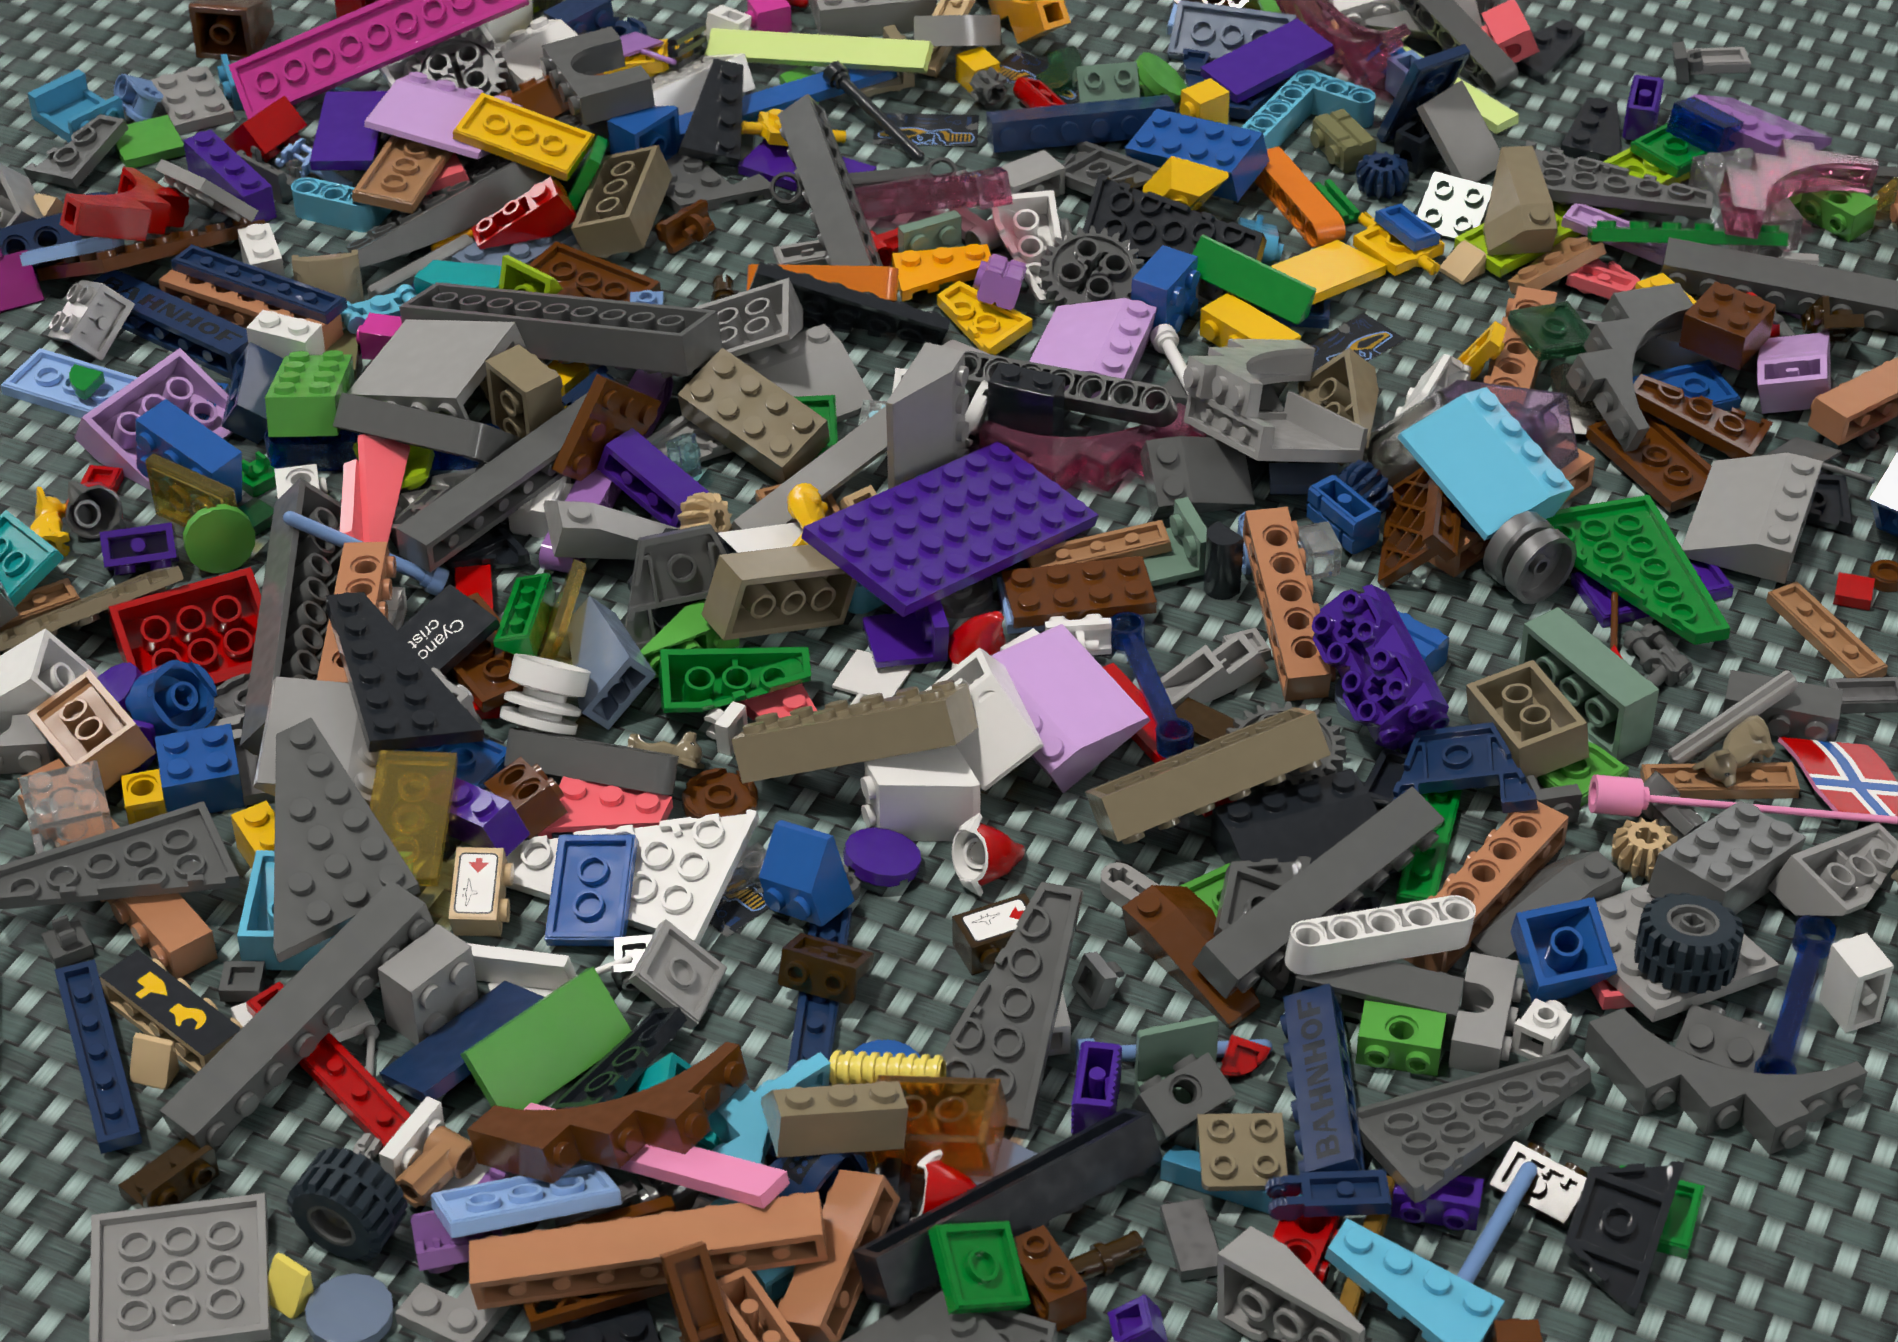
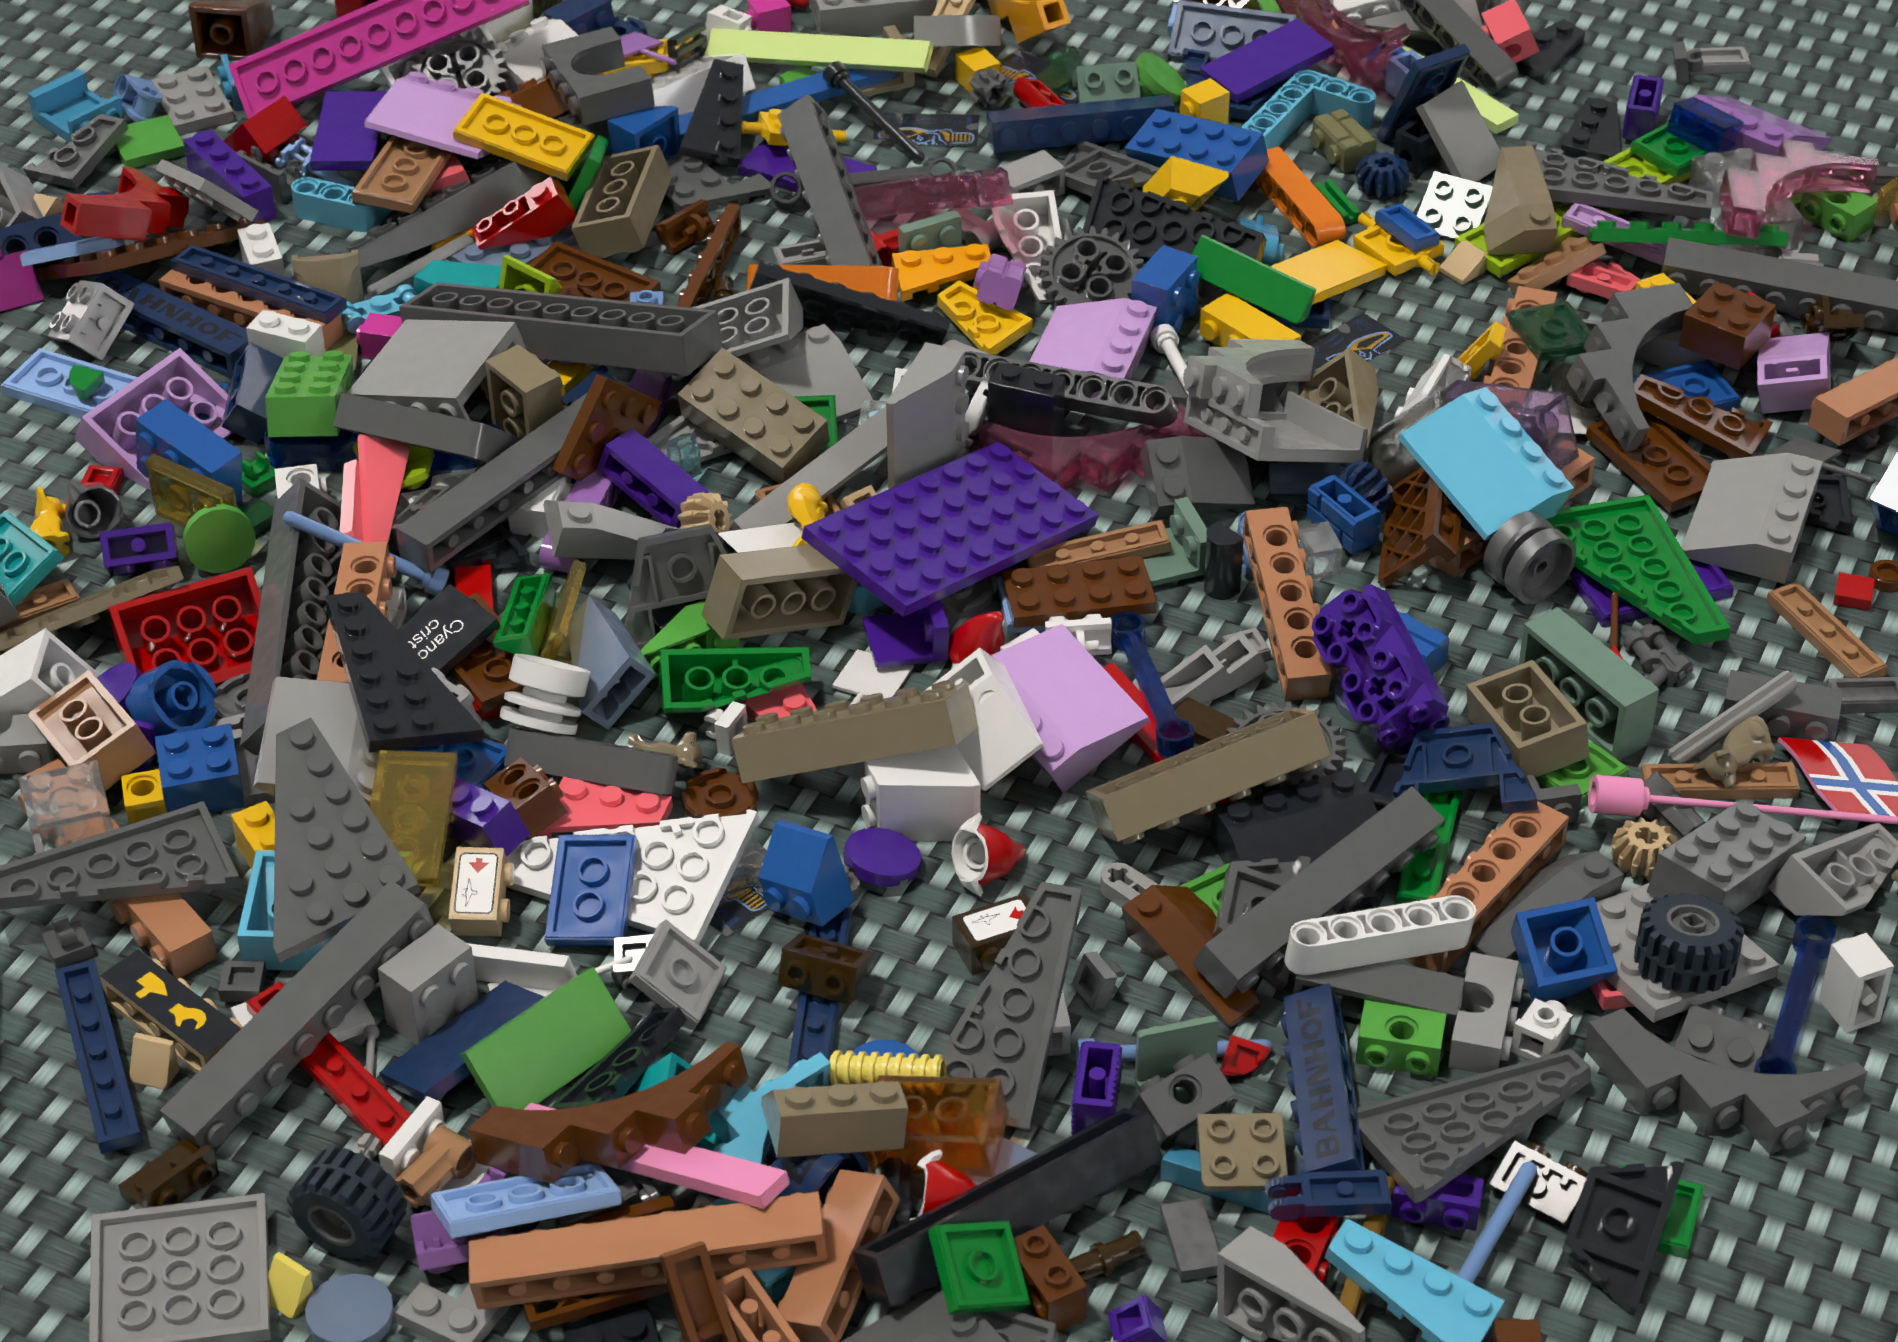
none -> reddish brown plate [677,203,742,308]

